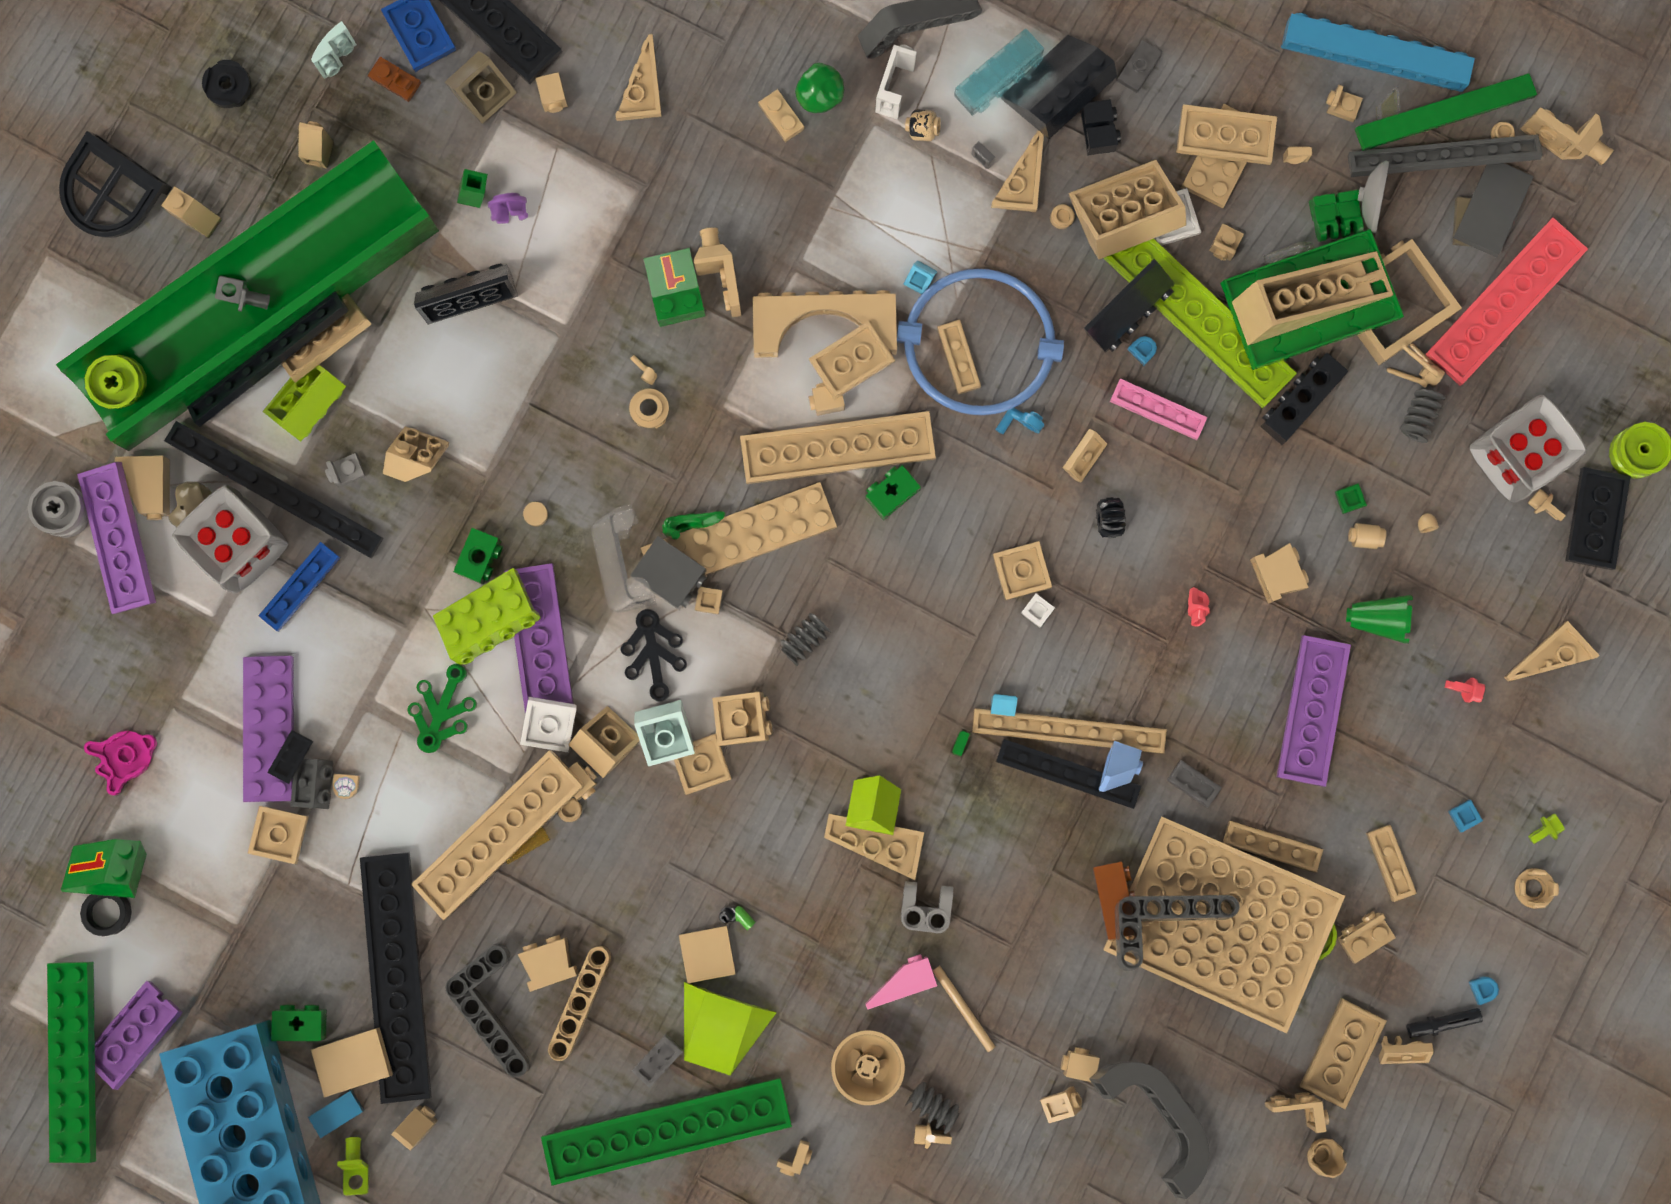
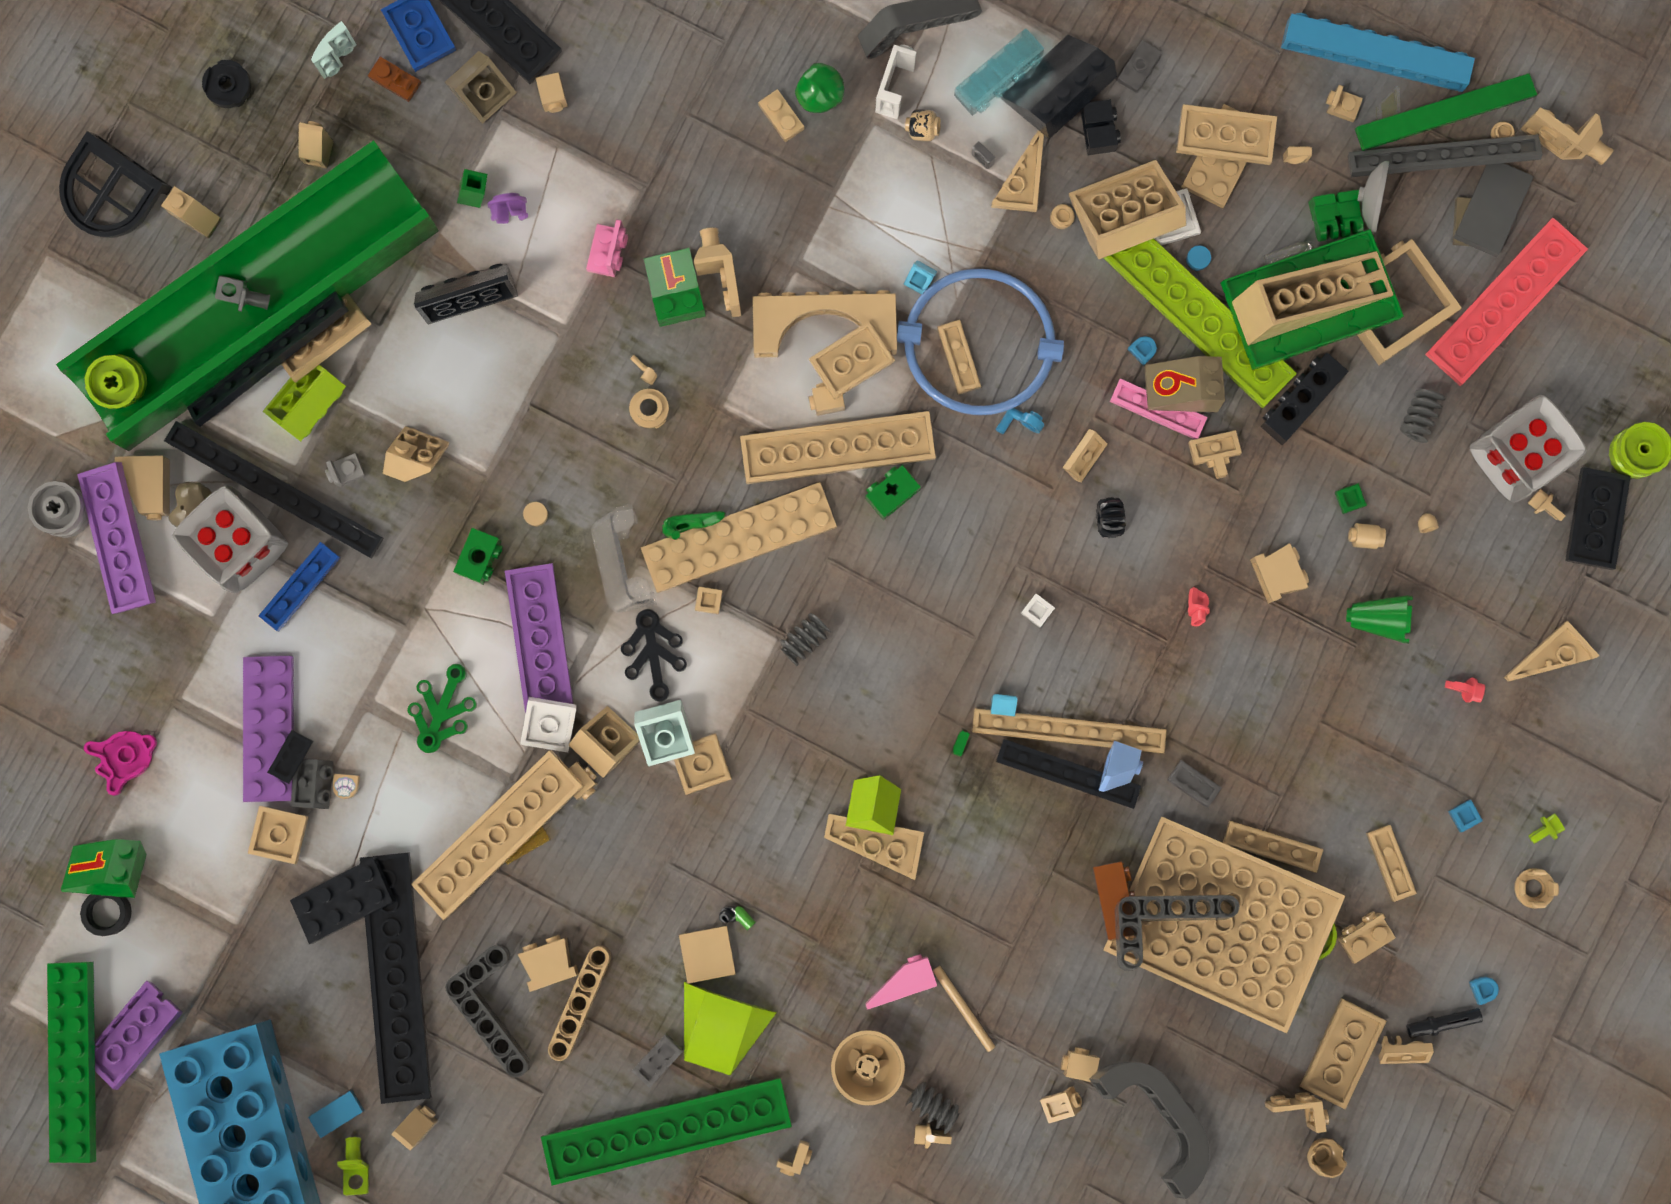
green brick [271,1005,327,1041] -> none
tan tile [311,1028,393,1097] -> none
lime bracket [433,568,541,665] -> none
tan tile [558,798,582,822] -> none
tan wing [616,34,662,121] -> none
dark grey brick [630,536,707,611] -> none
tan plate [712,692,773,746] -> none
light grey piece [901,881,954,933] -> none
tan plate [993,541,1052,601] -> none
black slope [1084,259,1175,353] -> none
tan bracket [1209,224,1244,261] -> none
medium lavender plate [1276,635,1351,787] -> none
tan plant [1387,343,1445,388] -> none
none -> black plate [290,857,396,944]
none -> bright pink bracket [586,219,628,277]
none -> dark tan slope [1145,356,1225,412]
none -> dark azure tile [1186,246,1211,271]
none -> tan hinge [1188,430,1242,479]

